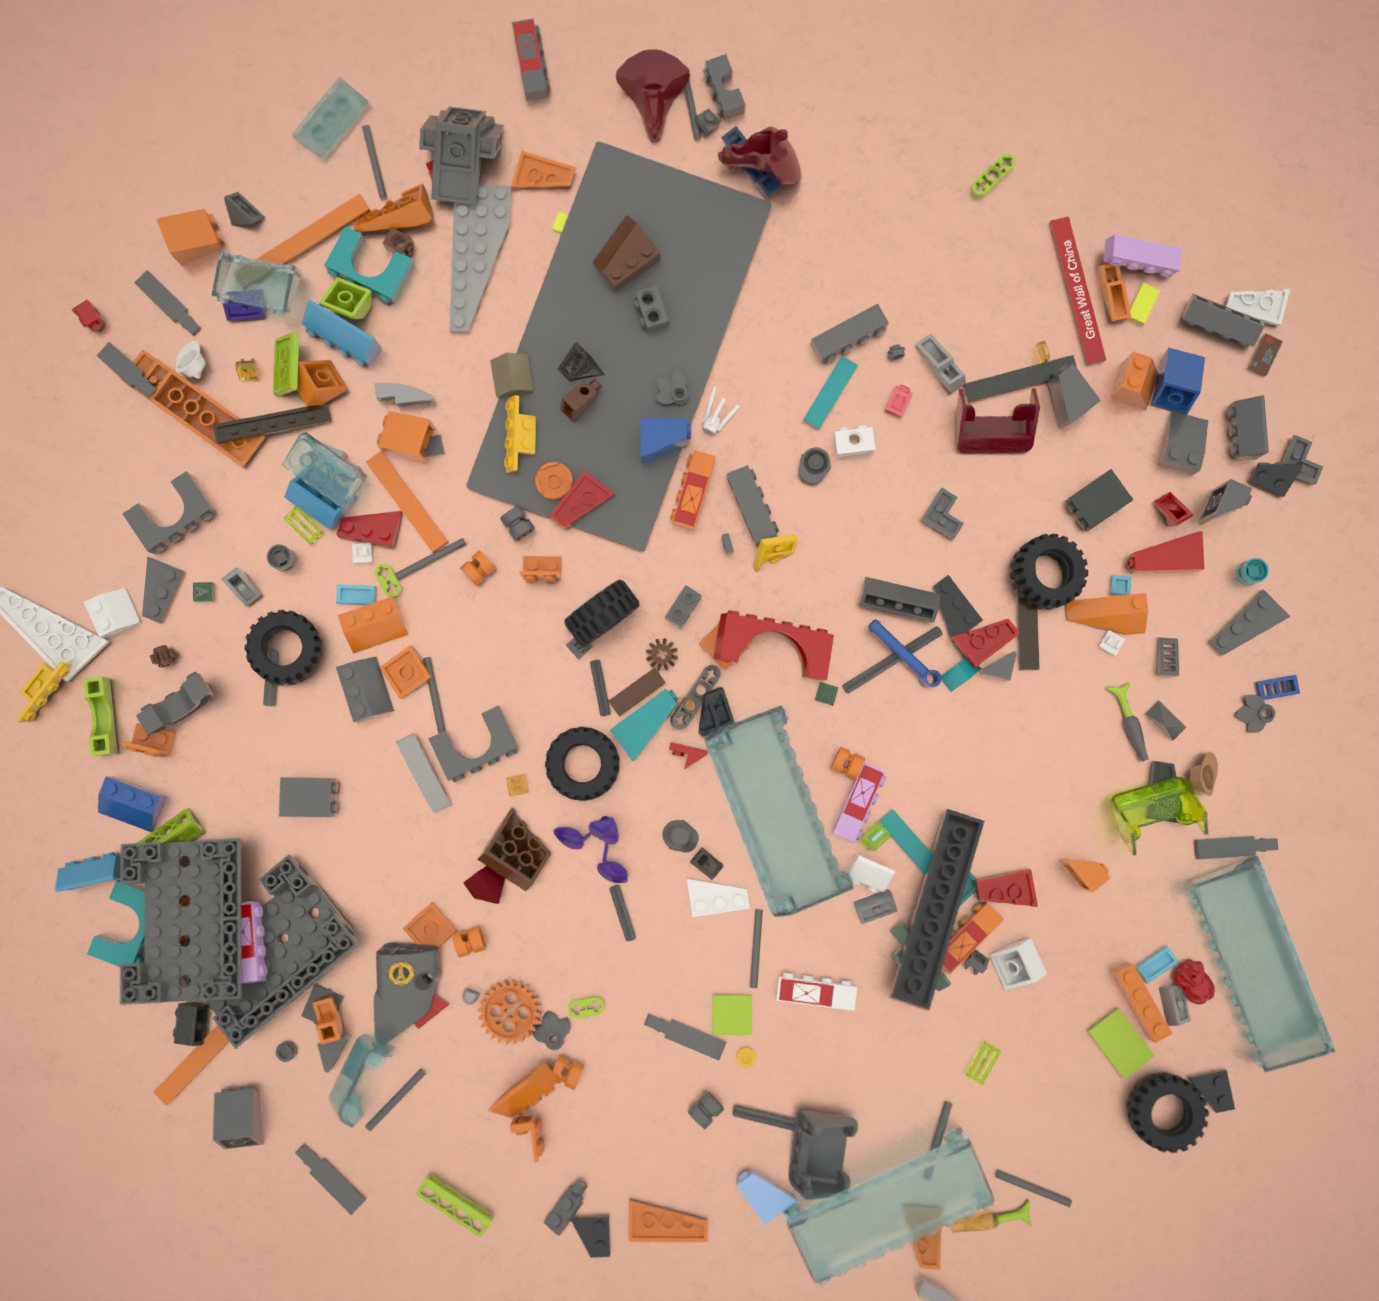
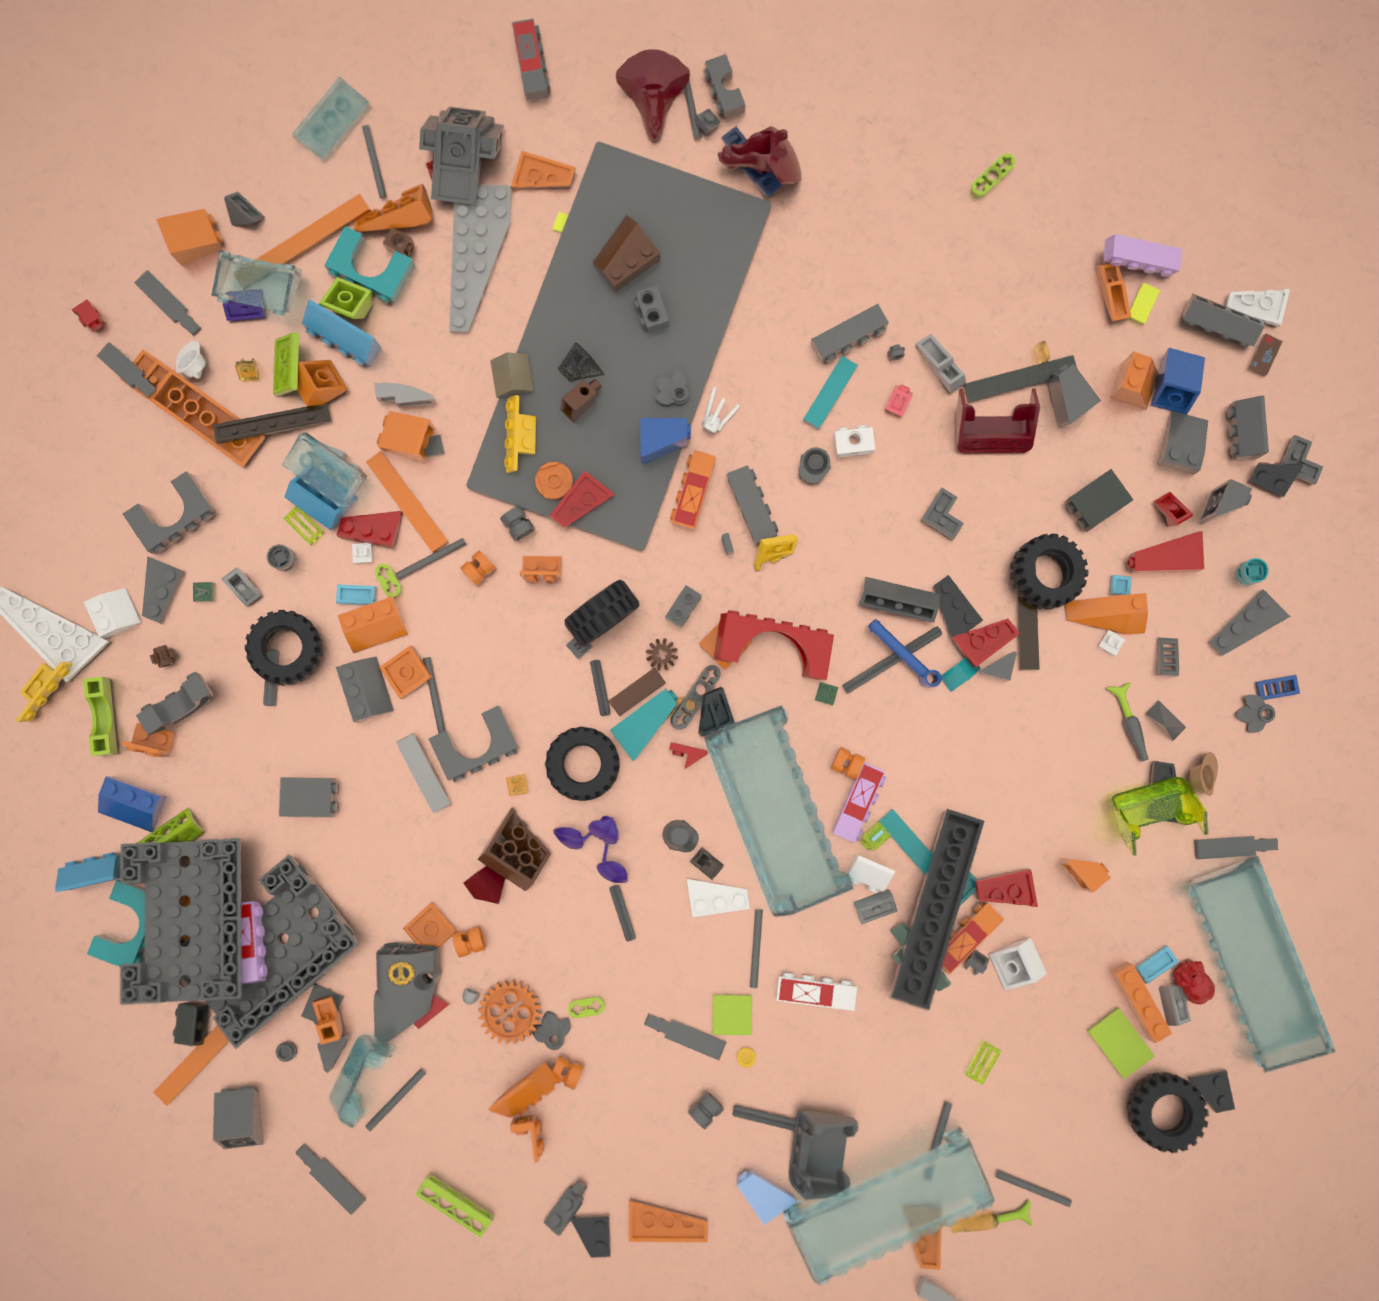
red tile [1049,216,1106,365] -> none

